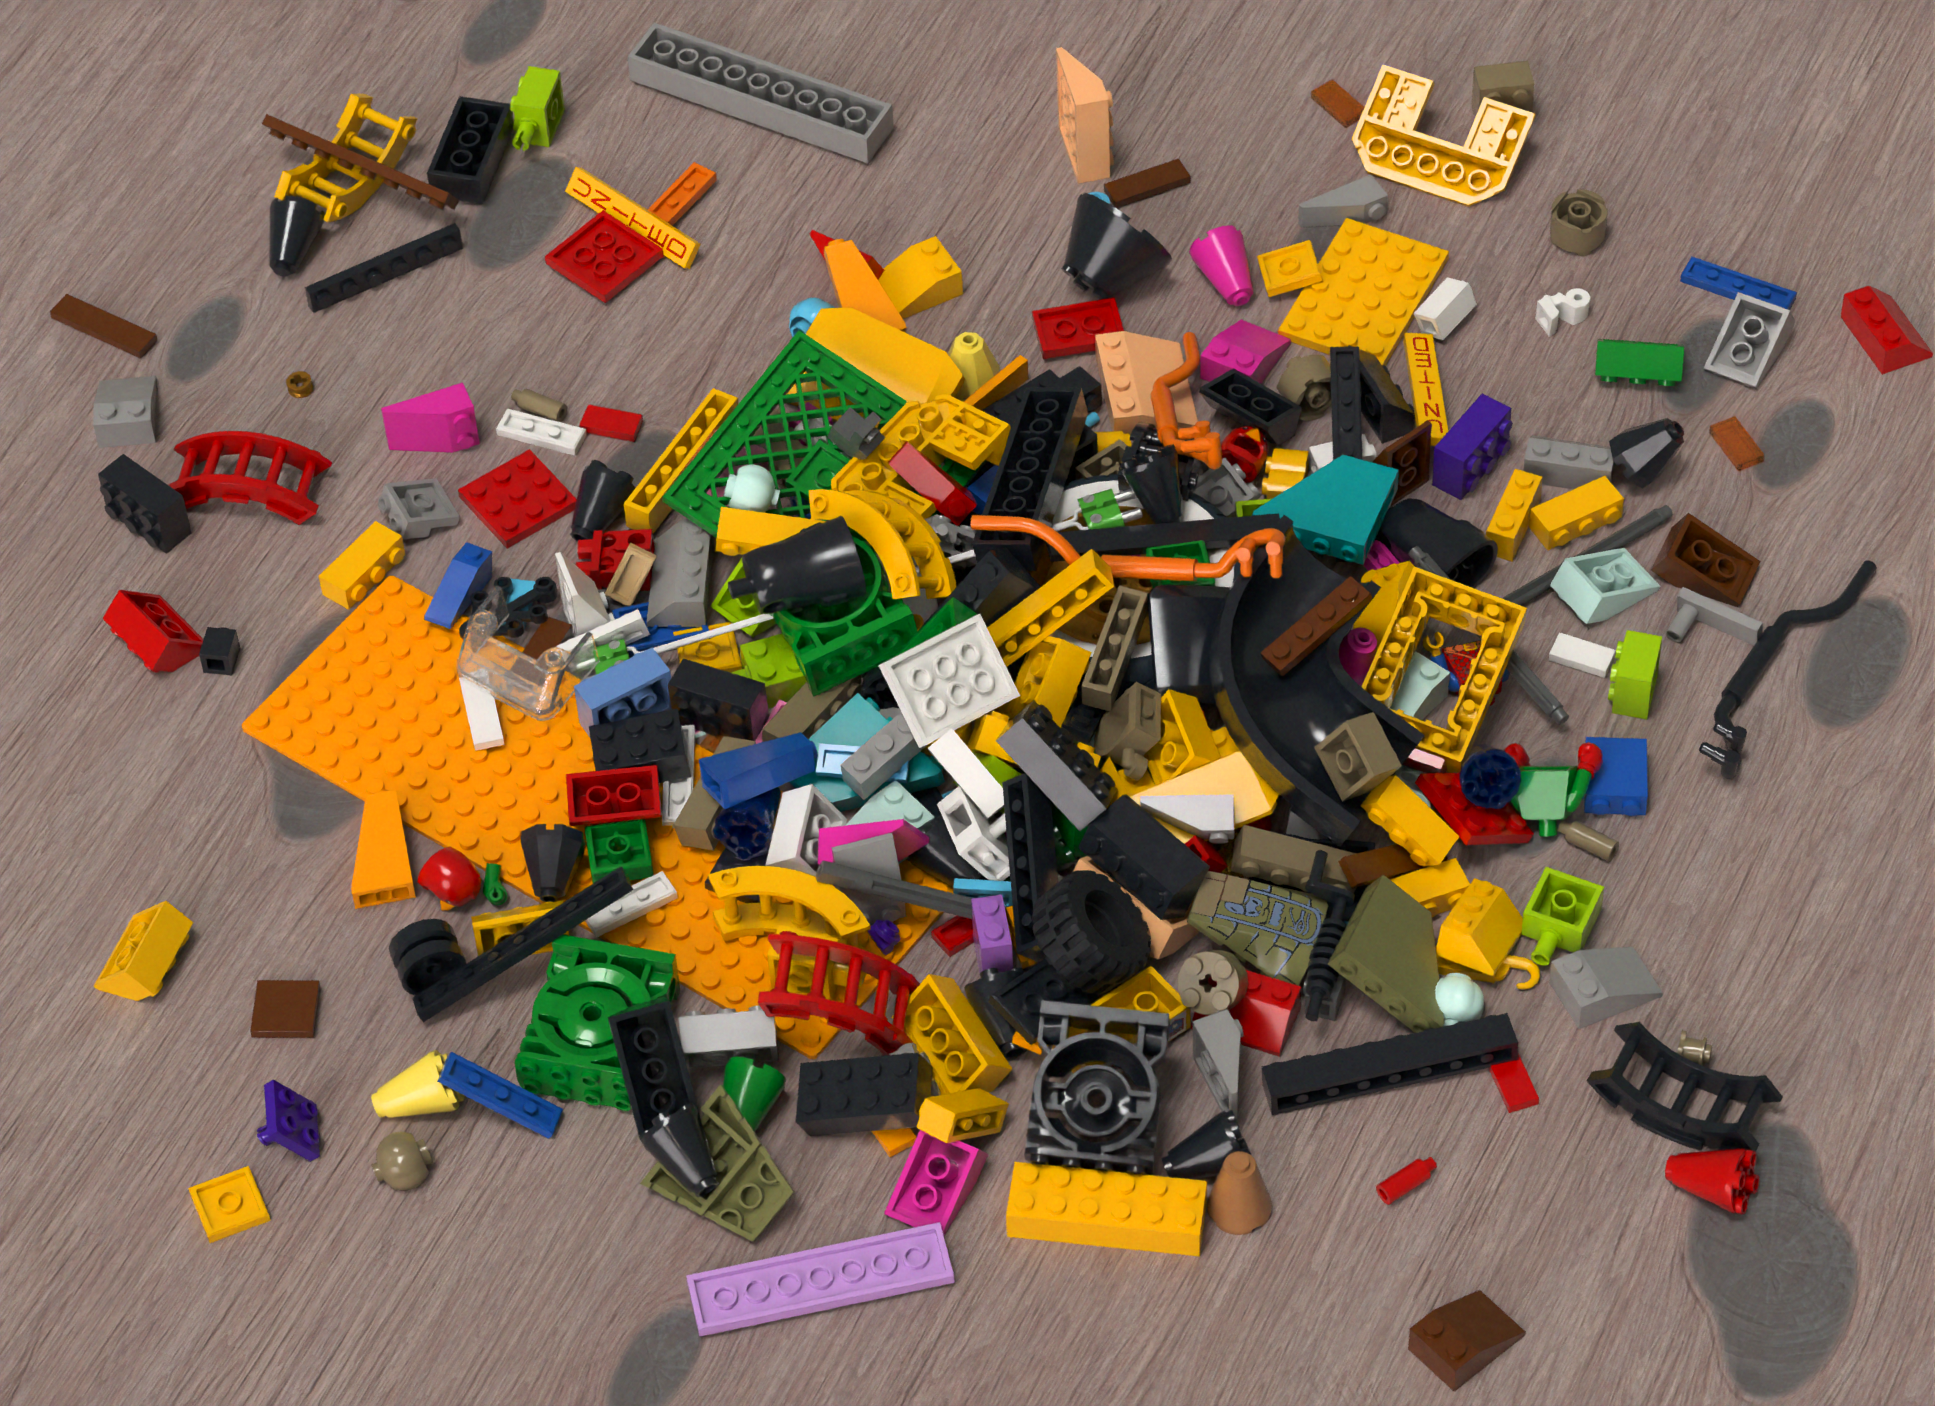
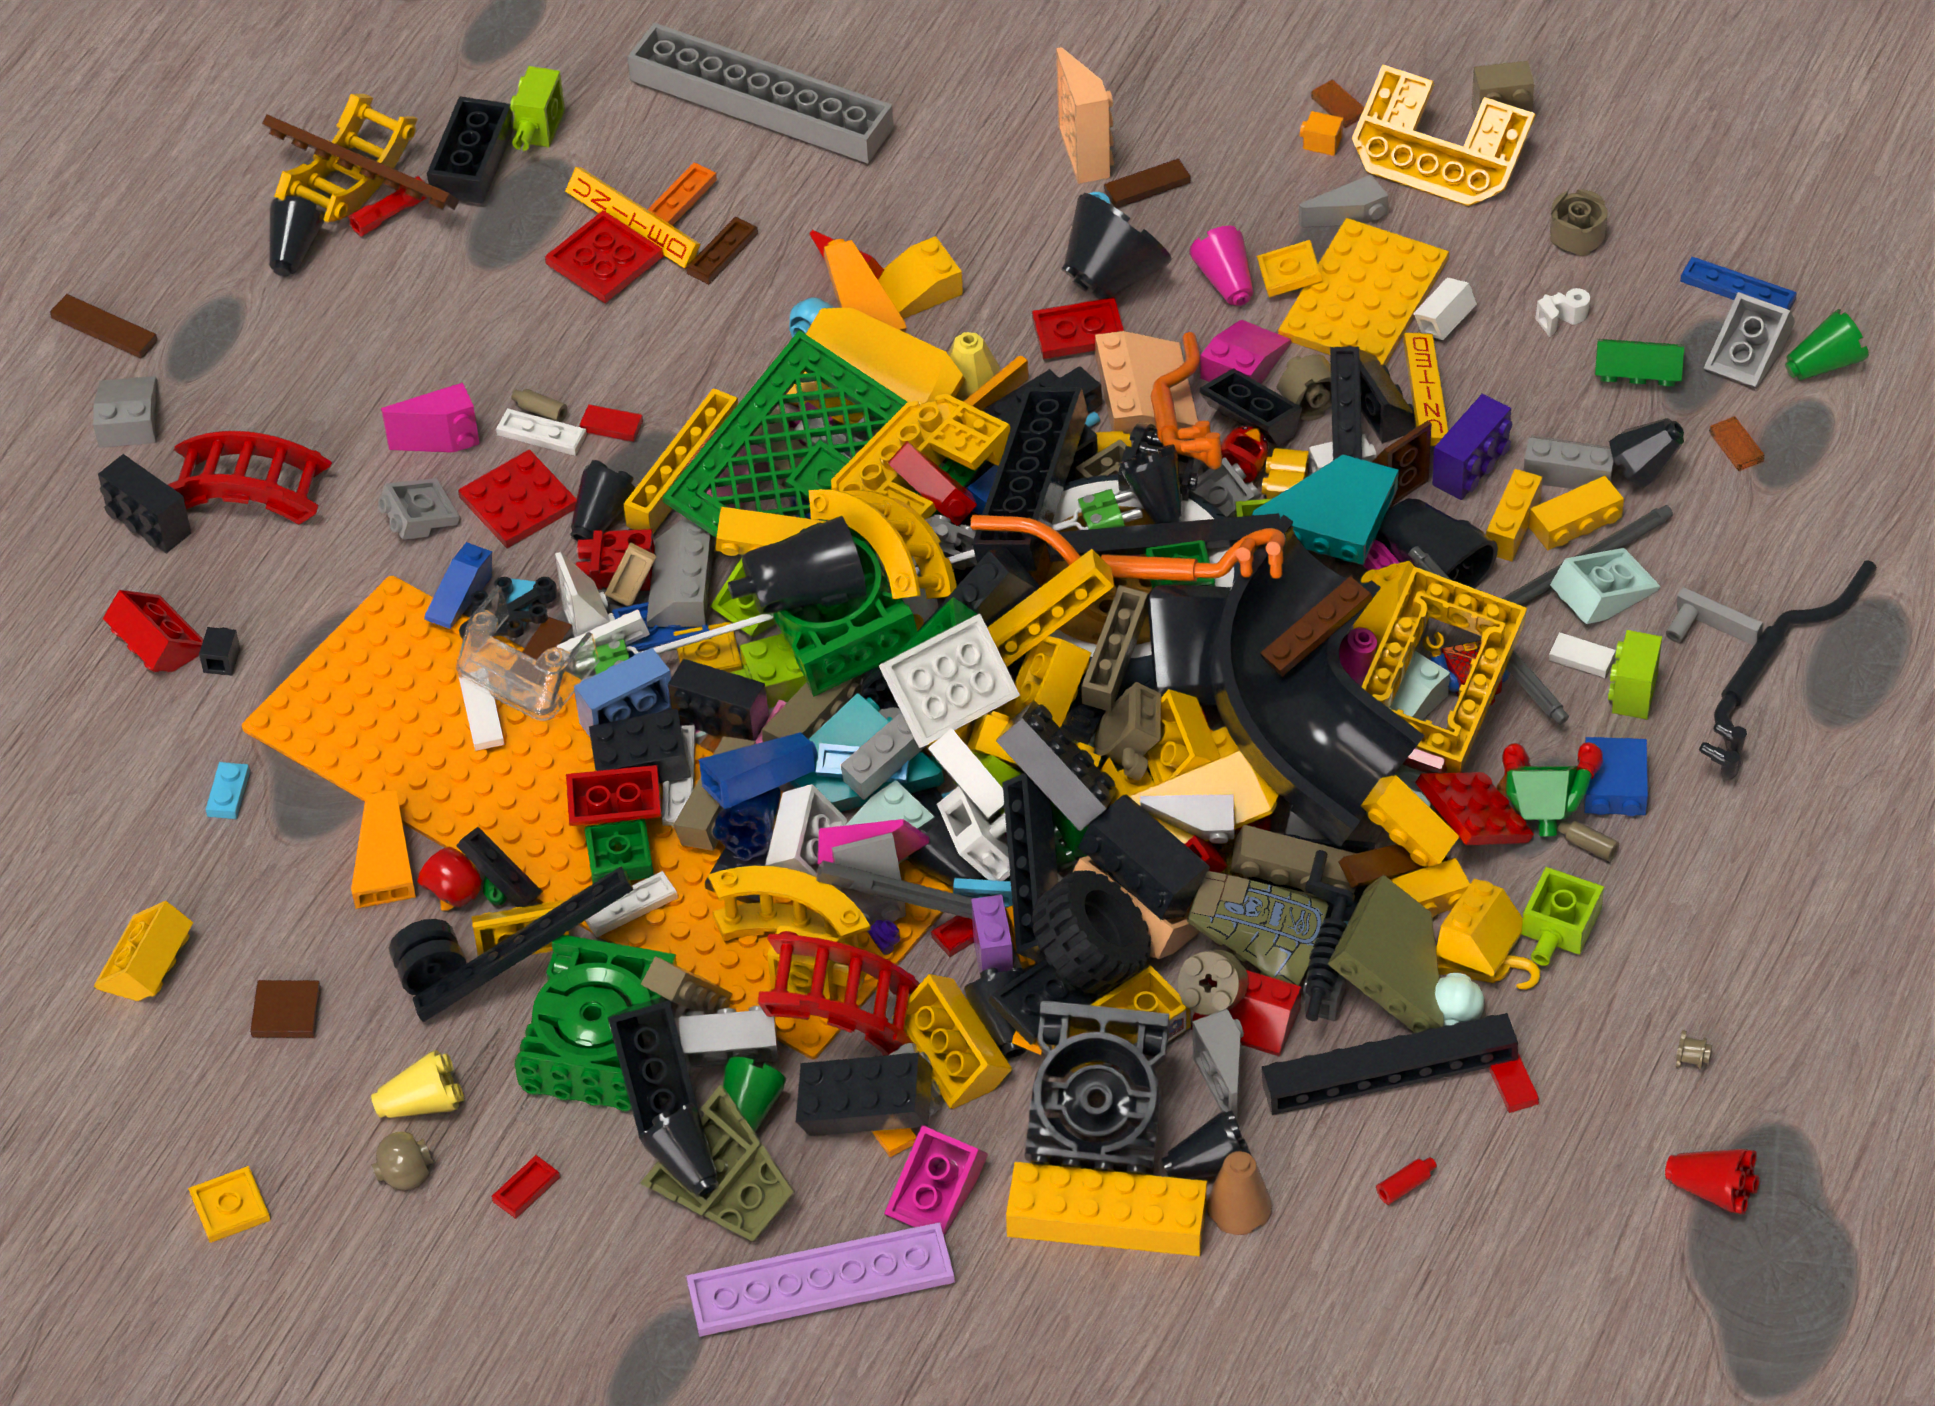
dark purple plate [257,1079,320,1162] -> none
pearl gold bush [286,371,313,398] -> none
black plate [305,223,463,313] -> none
yellow brick [319,521,405,610] -> none
blue tile [437,1051,563,1139] -> none
black cone [521,824,585,902] -> none
light aqua plant [724,464,780,513] -> none
dark grey brick [827,407,885,460] -> none
yellow brick [916,1088,1009,1143] -> none
dark tan brick [1314,712,1402,802] -> none
reddish brown slope [1408,1290,1526,1392] -> none
clear blue cone [1459,744,1521,809] -> none
light grey slope [1549,947,1663,1029] -> none
black fence [1587,1022,1783,1151] -> none
reddish brown slope [1651,513,1761,607] -> none
red slope [1841,285,1933,375] -> none
none -> medium azure plate [206,762,250,819]
none -> red axle [348,176,427,237]
none -> black plate [456,827,543,907]
none -> red tile [492,1155,560,1219]
none -> dark tan brick [641,956,732,1015]
none -> reddish brown tile [686,216,758,285]
none -> light orange brick [1300,111,1343,156]
none -> green cone [1785,309,1869,380]

